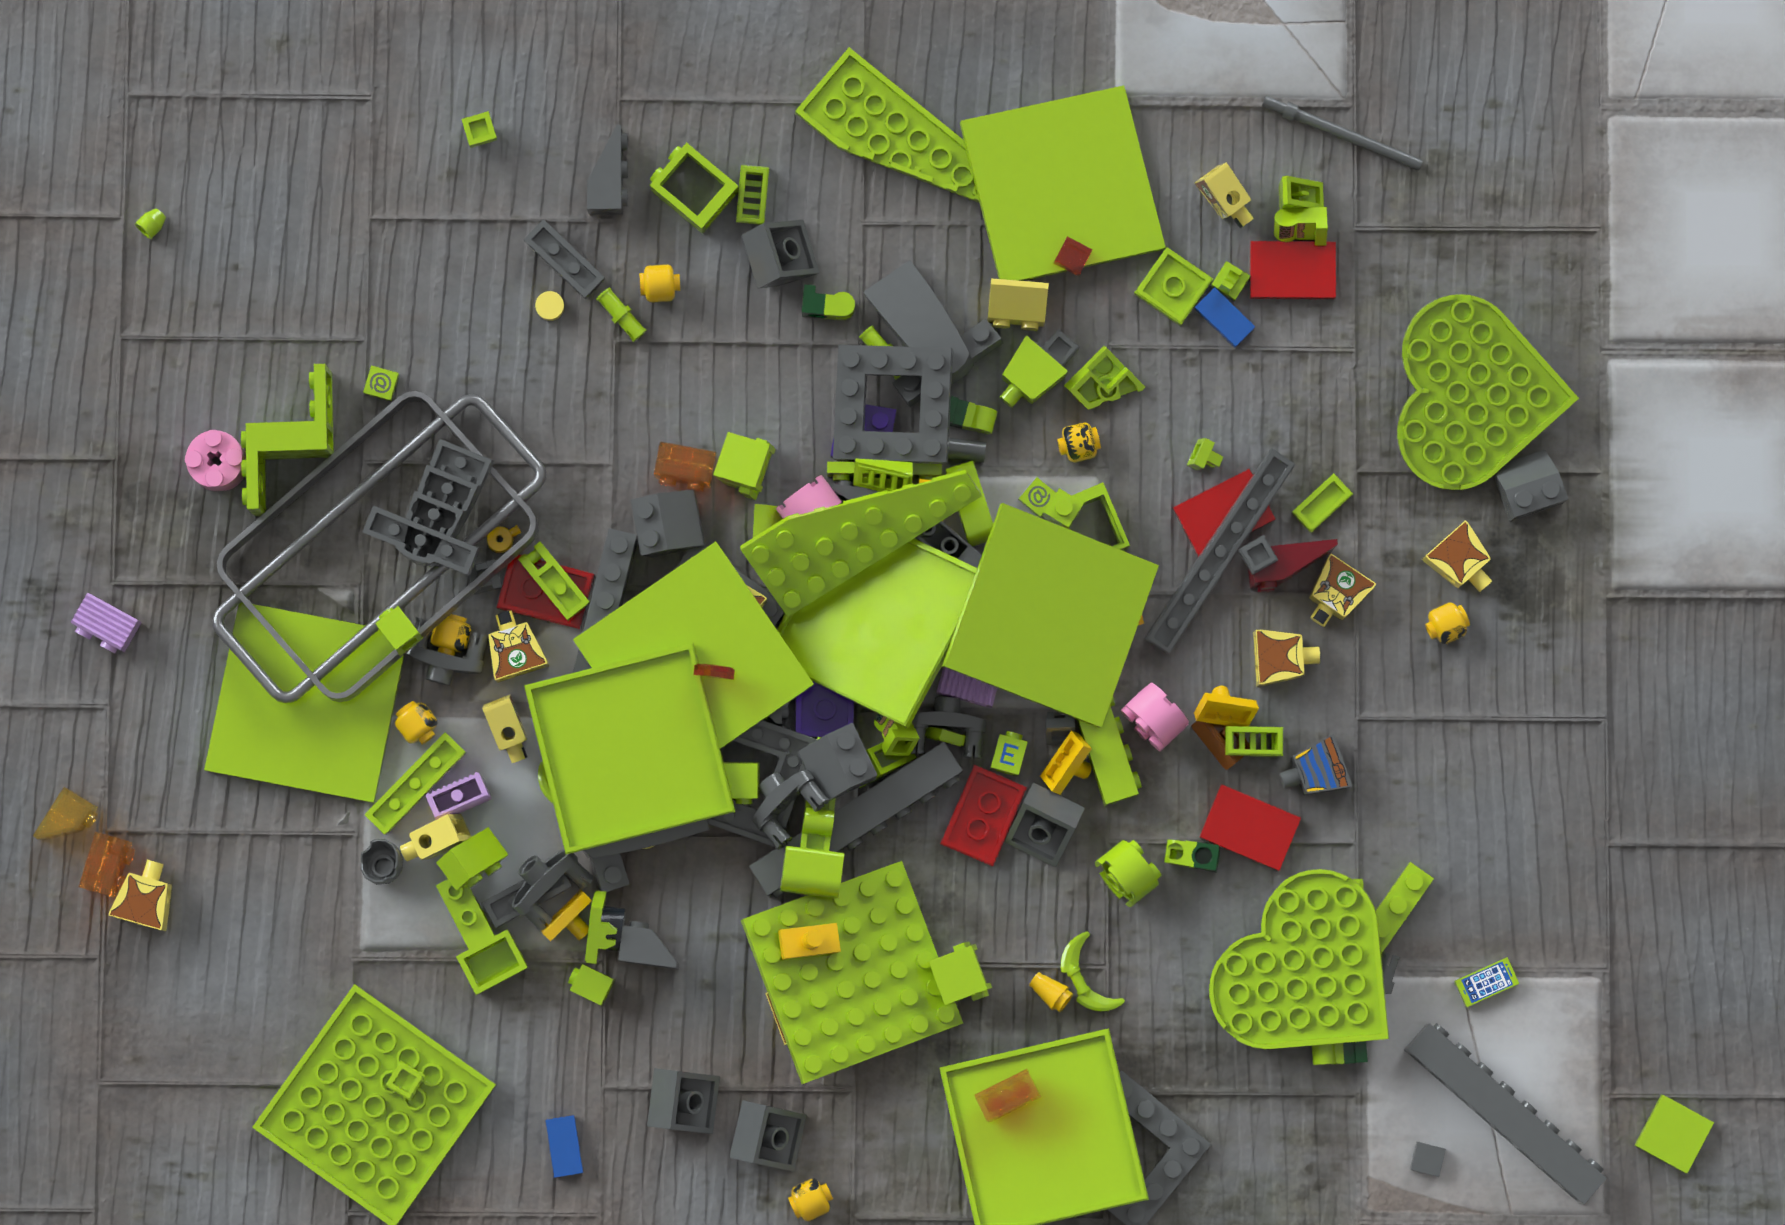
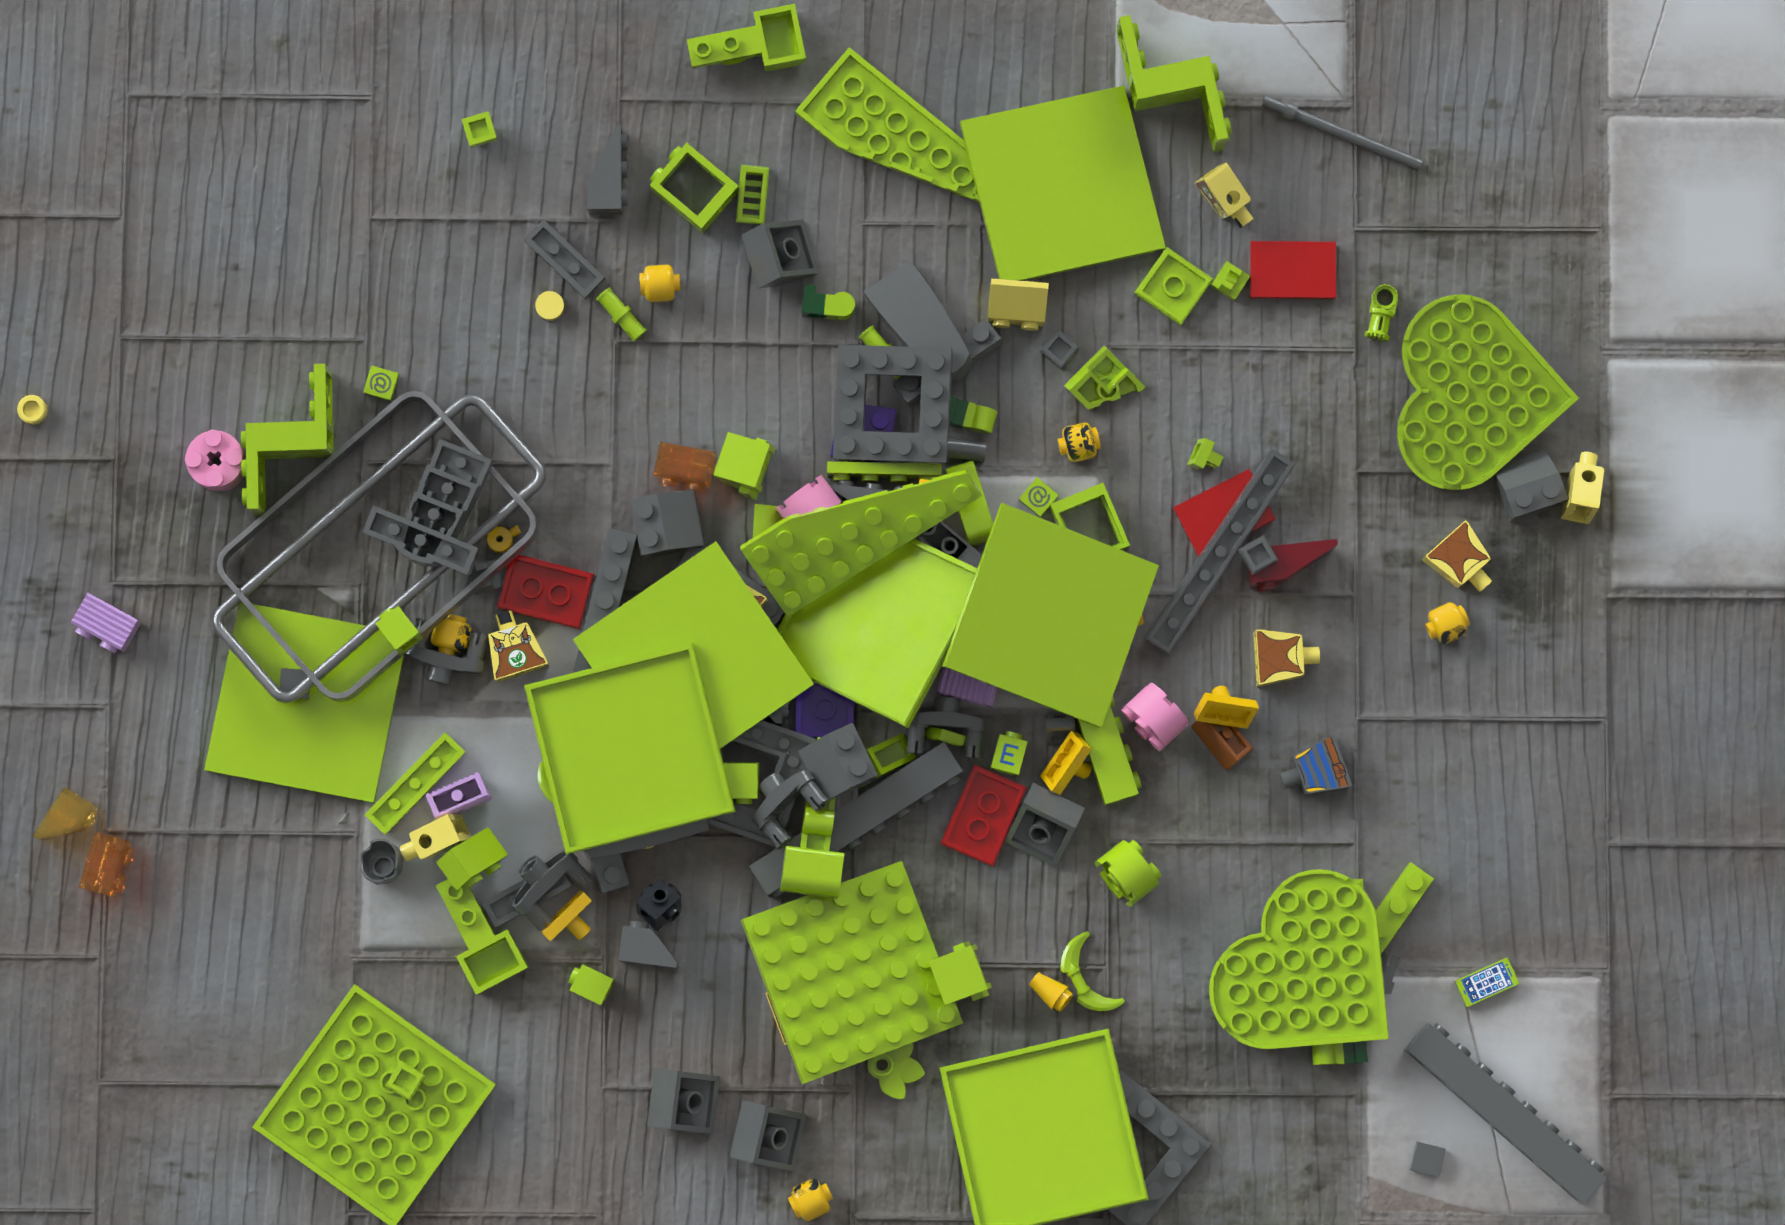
torso [108,860,172,931] -> none
lime hose [135,208,166,239] -> none
yellow head [395,701,438,745] -> none
light yellow torso [482,694,528,763] -> none
lime plate [518,541,590,621] -> none
blue tile [545,1115,584,1178] -> none
lime piece [585,890,625,964] -> none
clear red tile [693,664,735,680] -> none
yellow tile [778,923,841,960] -> none
lime slope [853,458,913,492] -> none
lime leg [874,714,920,756] -> none
clear orange brick [975,1069,1042,1123] -> none
lime torso [999,336,1068,408] -> none
lime brick [1043,488,1084,529] -> none
clear red tile [1053,236,1092,276] -> none
leg [1164,840,1221,873] -> none
blue tile [1194,287,1255,348] -> none
red tile [1199,784,1301,871] -> none
lime slope [1225,726,1283,757] -> none
lime leg [1273,207,1328,245] -> none
lime slope [1279,176,1324,210] -> none
lime tile [1292,473,1353,533] -> none
torso [1309,554,1376,627] -> none
lime tile [1634,1095,1714,1174] -> none
none -> light yellow tile [17,395,48,425]
none -> dark grey tile [280,668,310,699]
none -> black brick [635,879,682,932]
none -> lime plate [687,4,806,71]
none -> lime plate [868,1043,925,1099]
none -> lime bracket [1116,15,1232,152]
none -> lime connector [1364,284,1398,342]
none -> light yellow torso [1561,452,1604,524]

